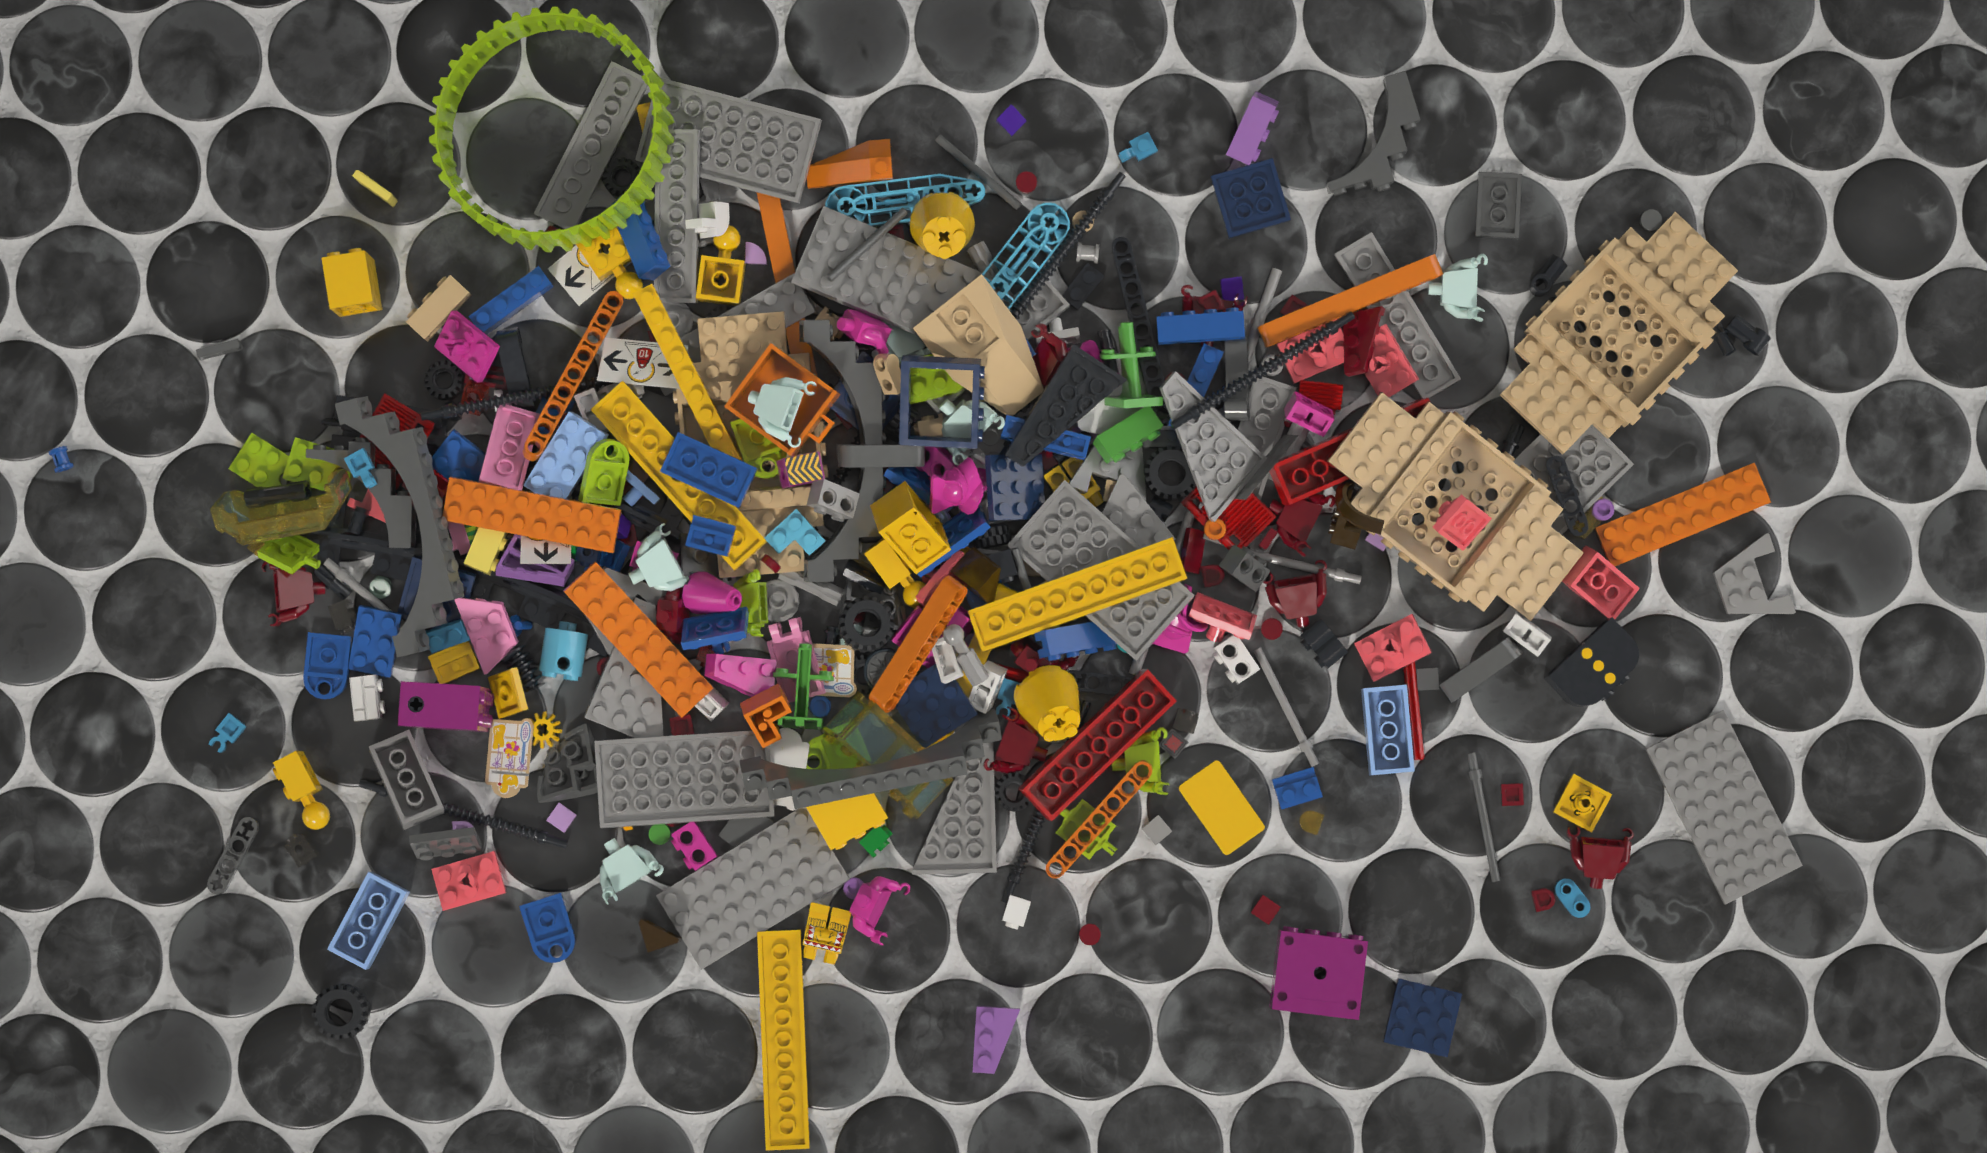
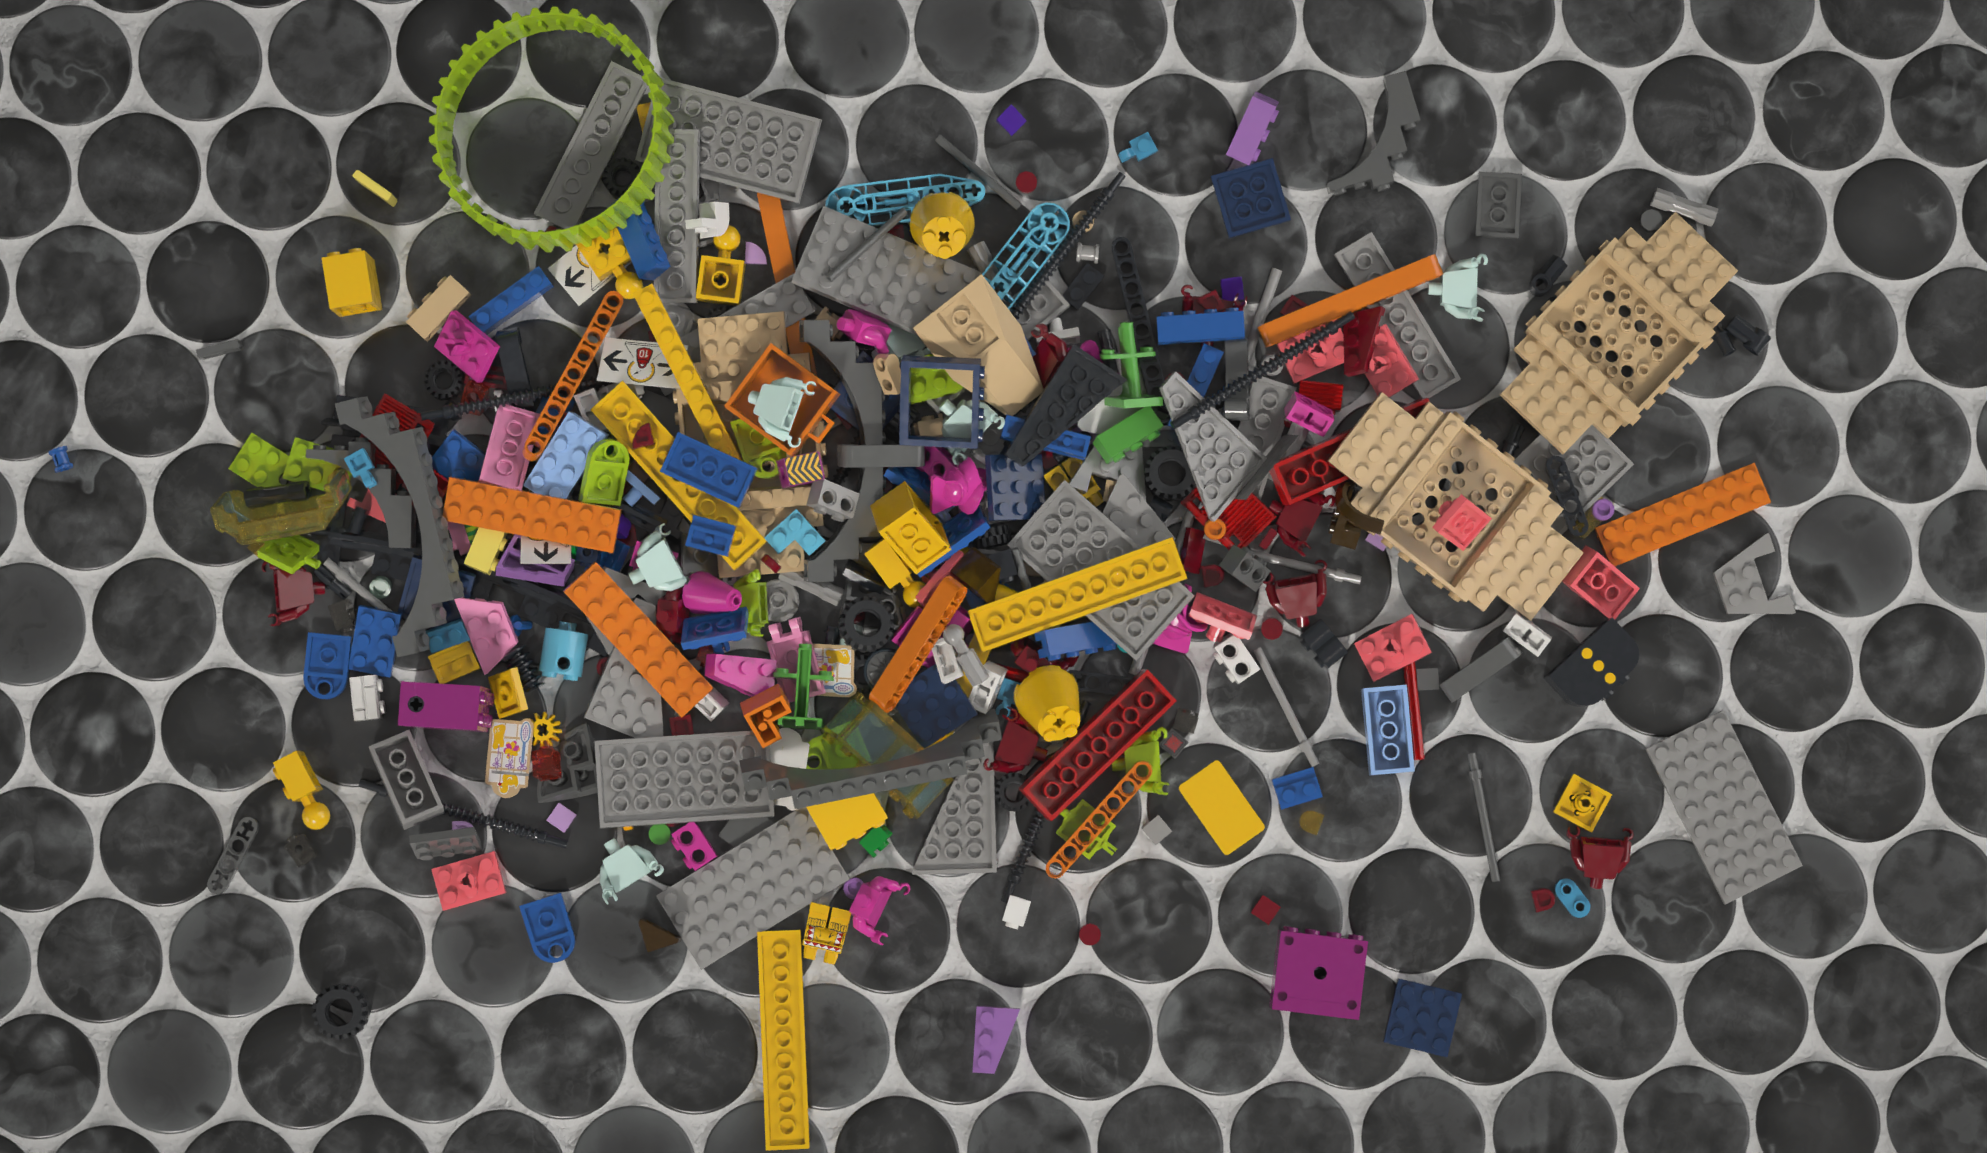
dark azure plate [209,713,247,753] -> none
light blue brick [327,872,410,970] -> none
orange wedge [807,139,893,189] -> none
blue tile [809,696,831,717] -> none
dark red tile [1500,783,1524,806] -> none
none -> clear red brick [531,746,562,781]
none -> dark red tile [632,423,655,450]
none -> light grey axle [1650,188,1718,227]

